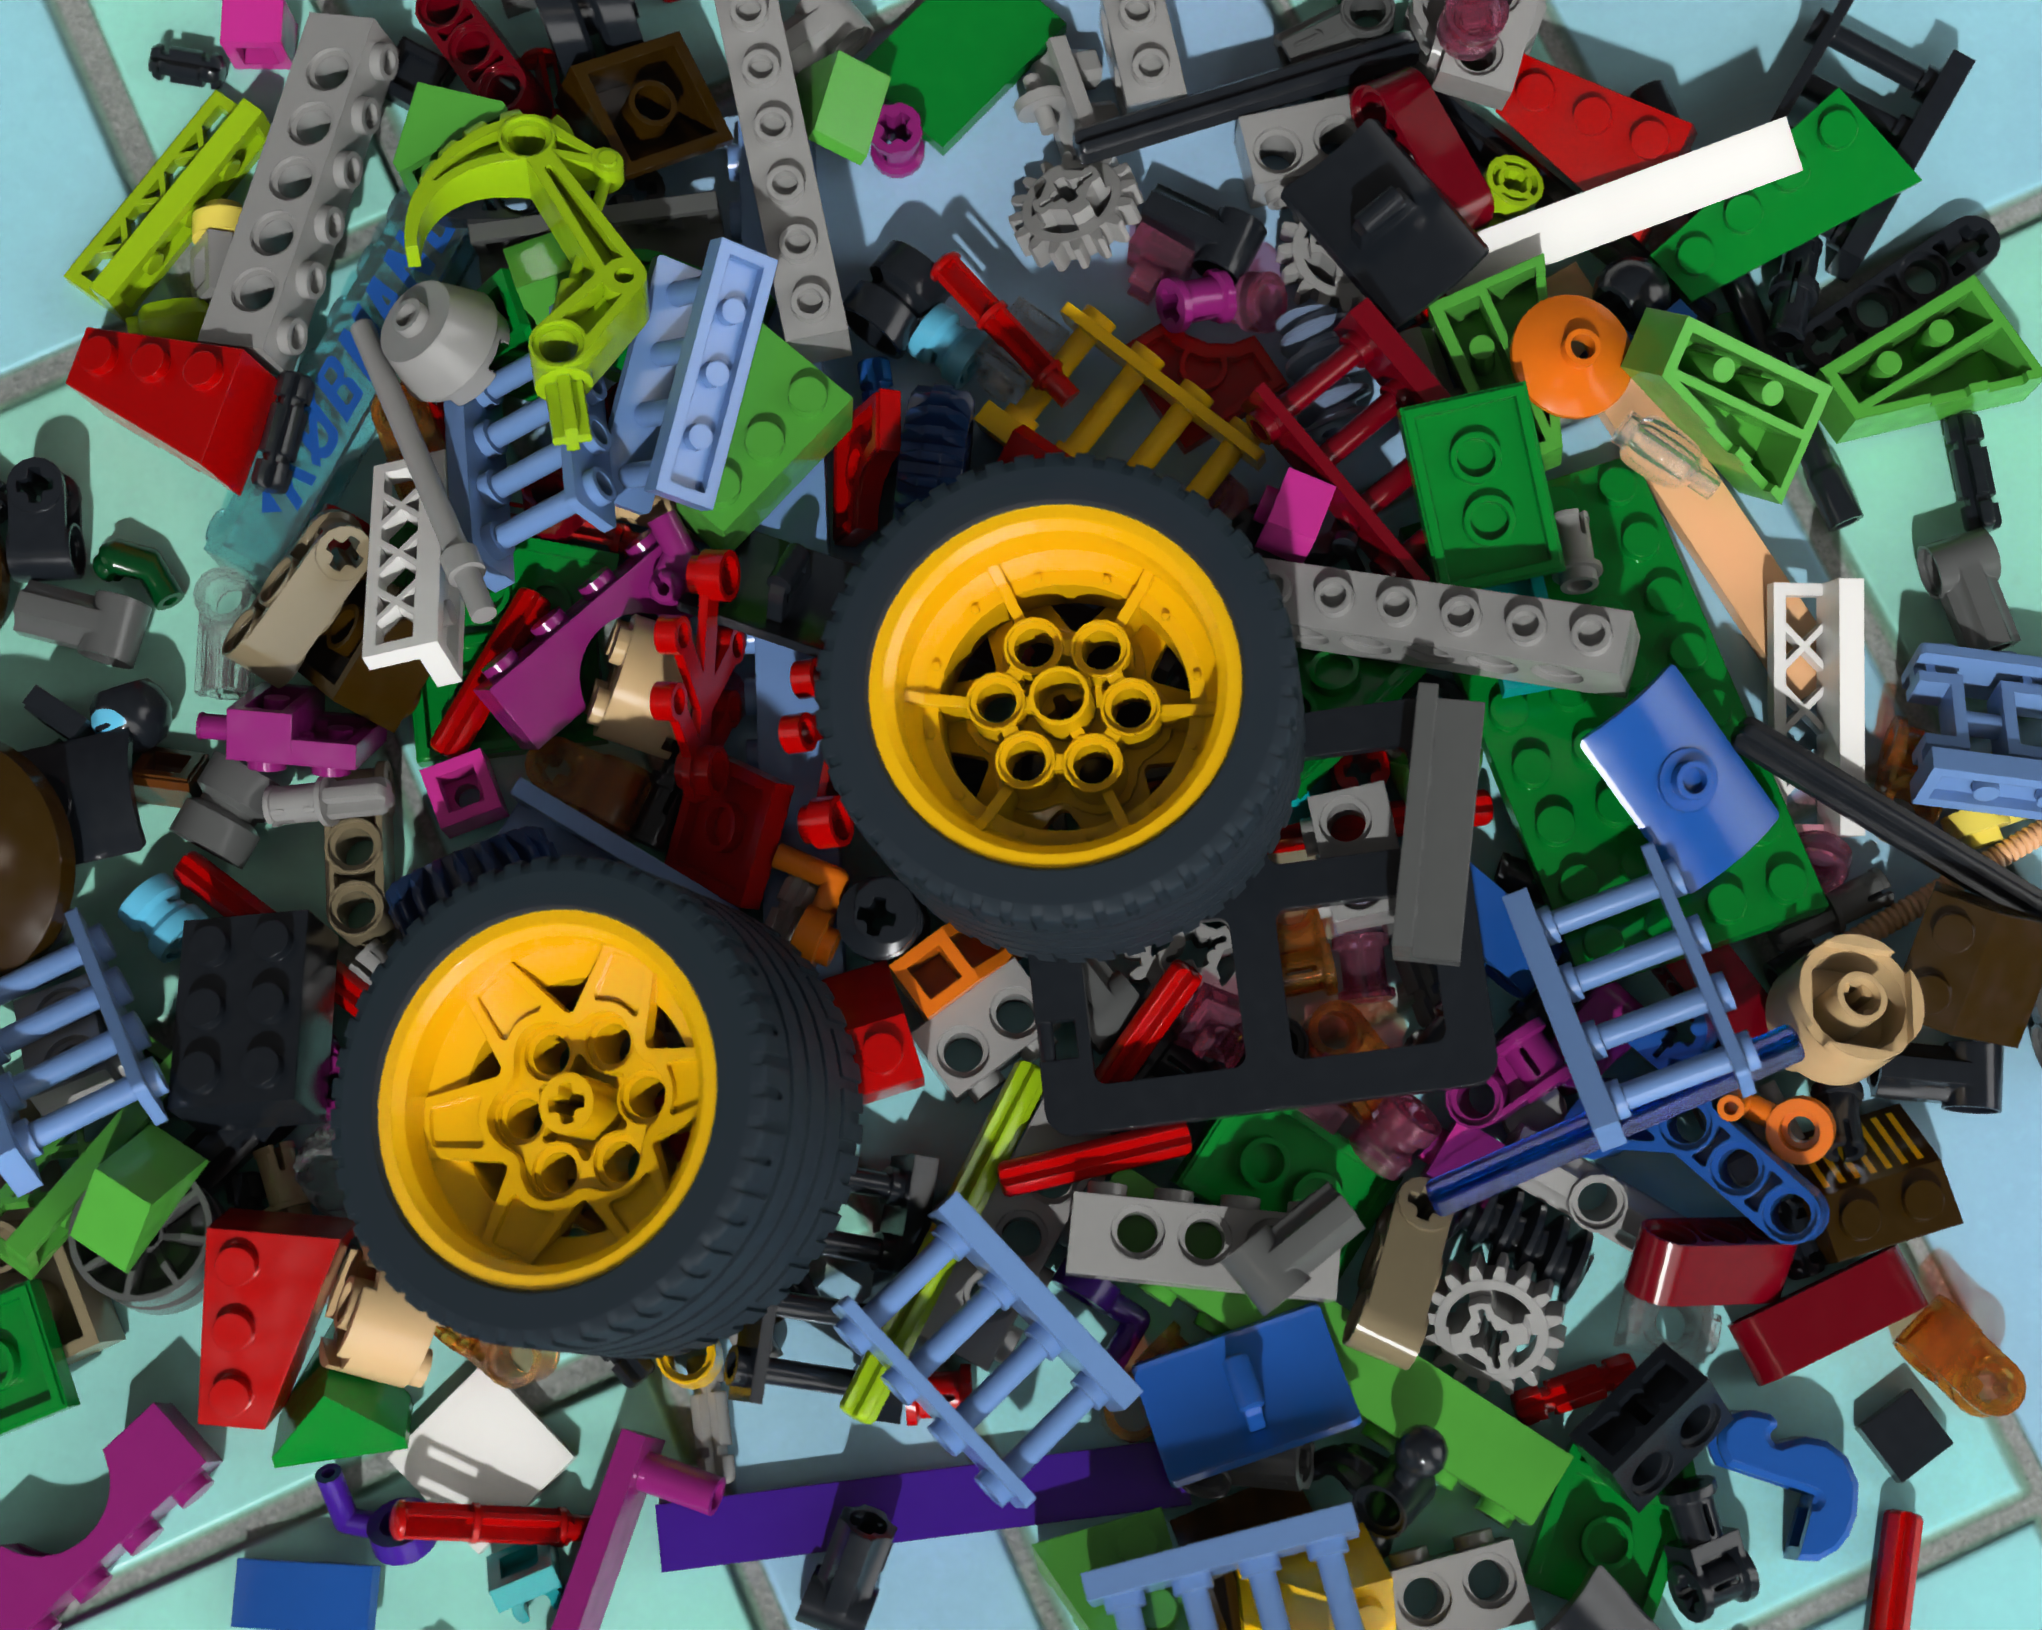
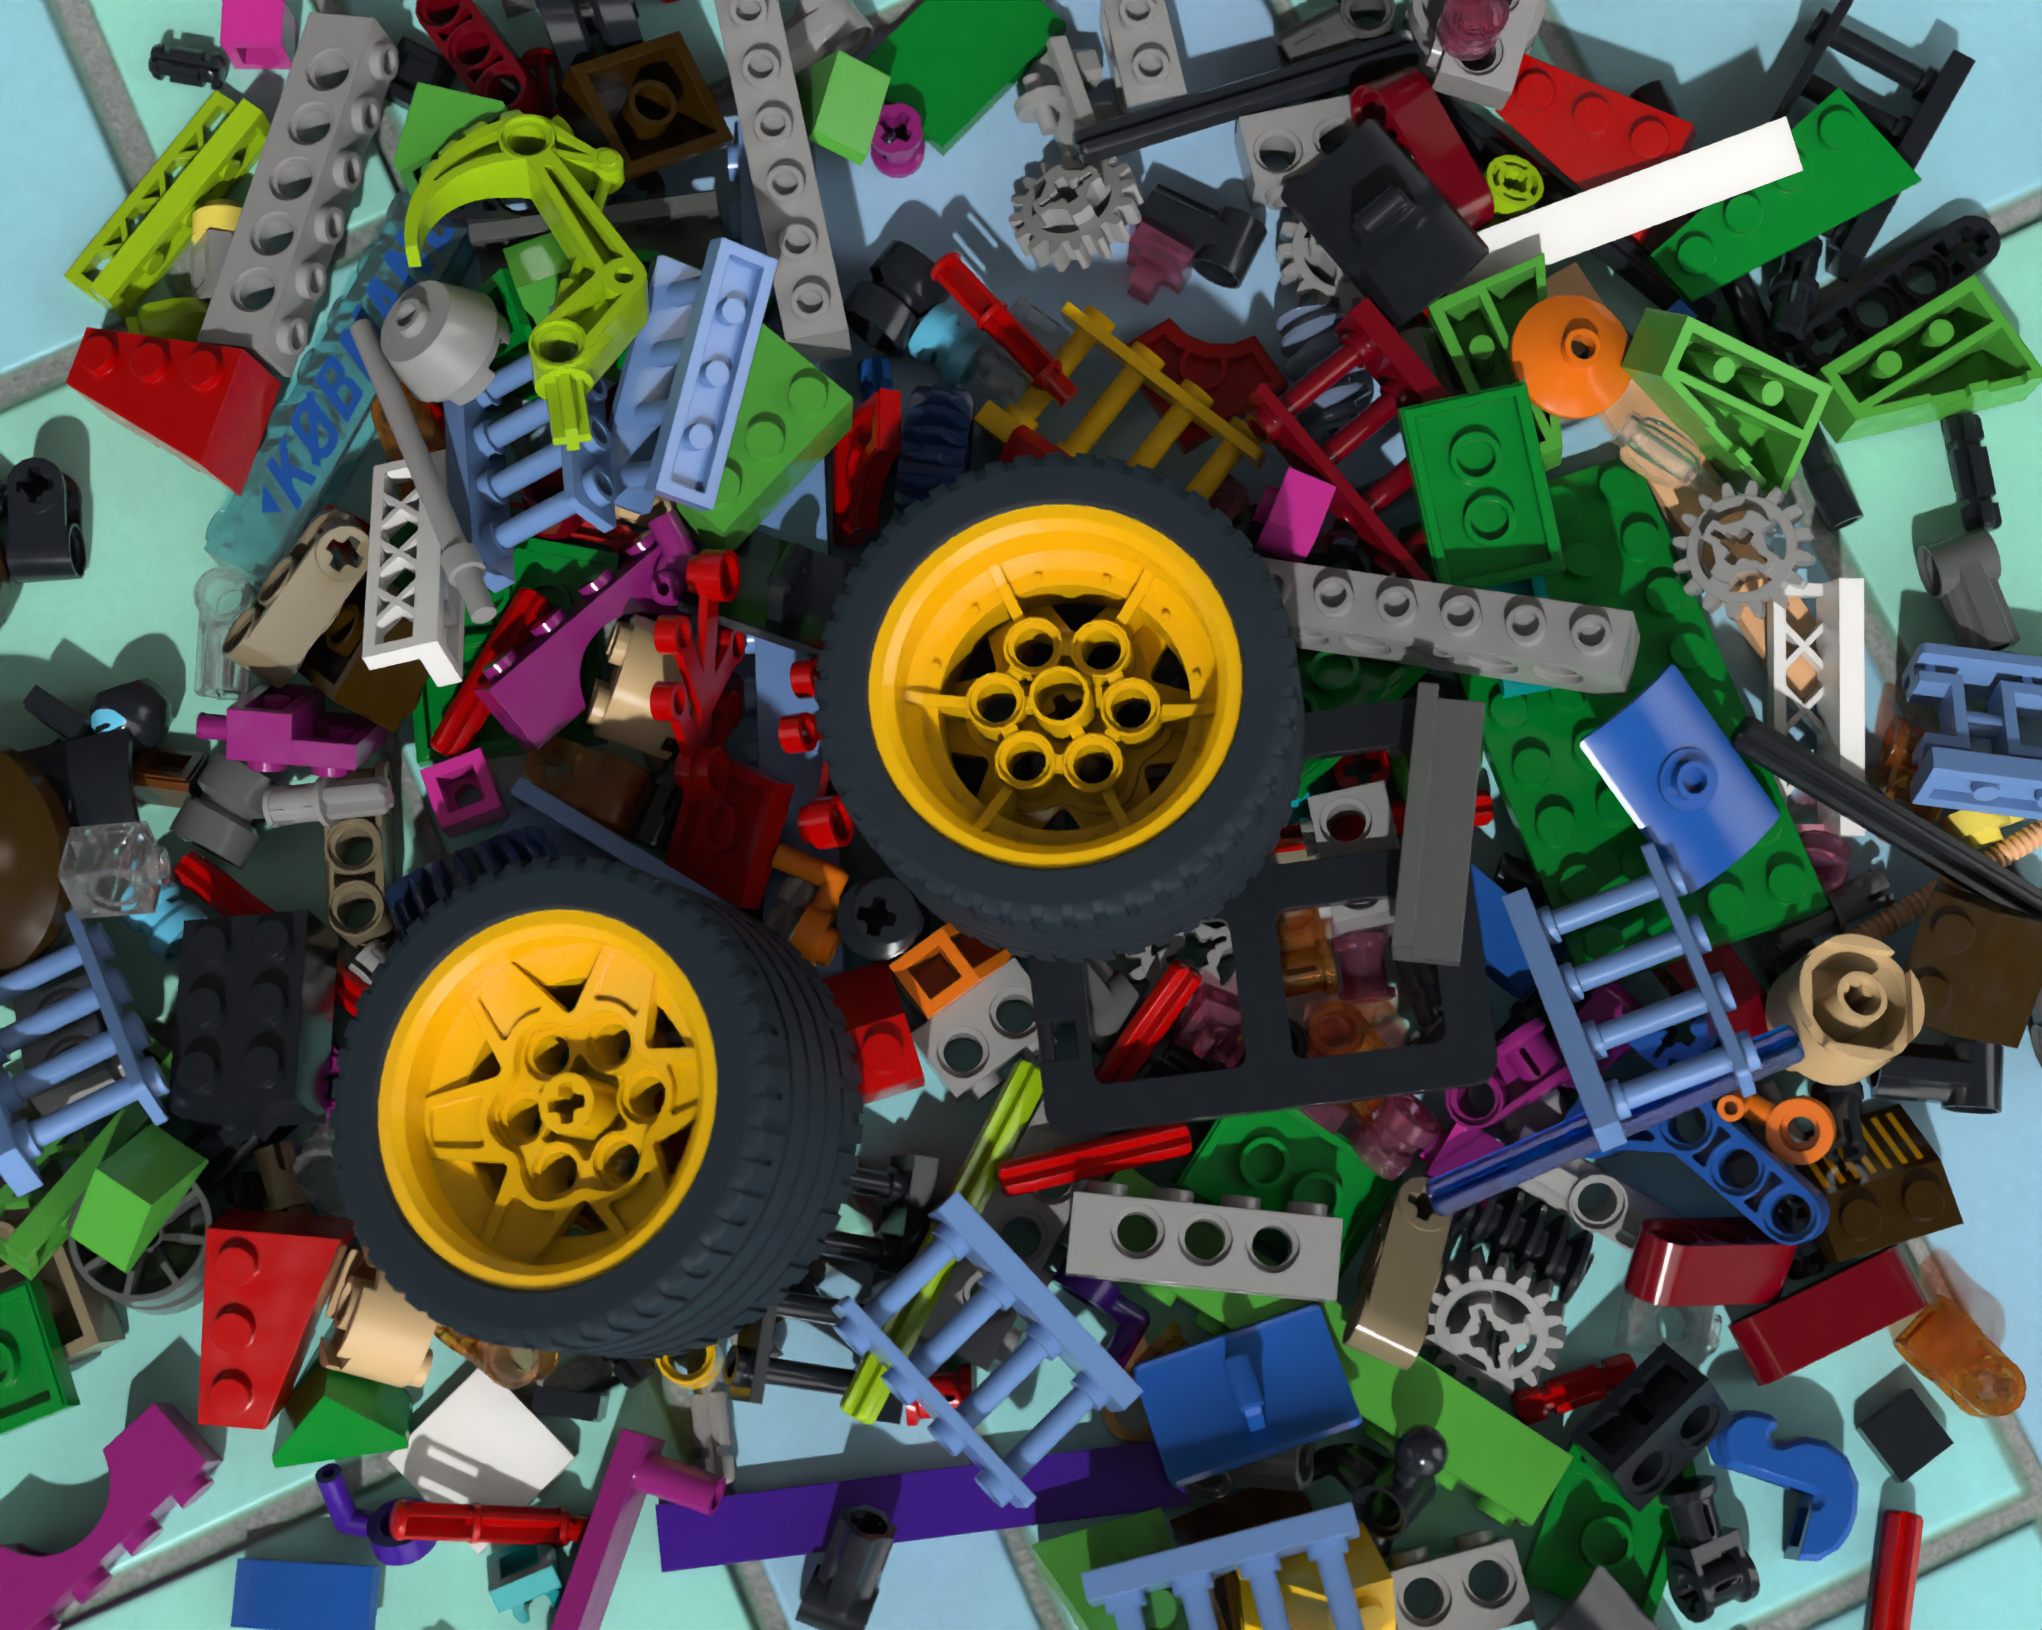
dark grey piece [13,580,152,669] -> none
dark green arm [93,539,185,610] -> none
black axle [251,370,315,495] -> none
magenta bush [1155,268,1237,333] -> none
dark grey piece [1221,1183,1365,1316] -> none
clear pink tile [1228,271,1288,334] -> none
light grey pin [1551,508,1603,595] -> none
black piece [1592,255,1672,335] -> none
none -> clear brick [58,821,171,919]
none -> black tile [531,1385,610,1422]
none -> light grey gear [1672,480,1816,621]

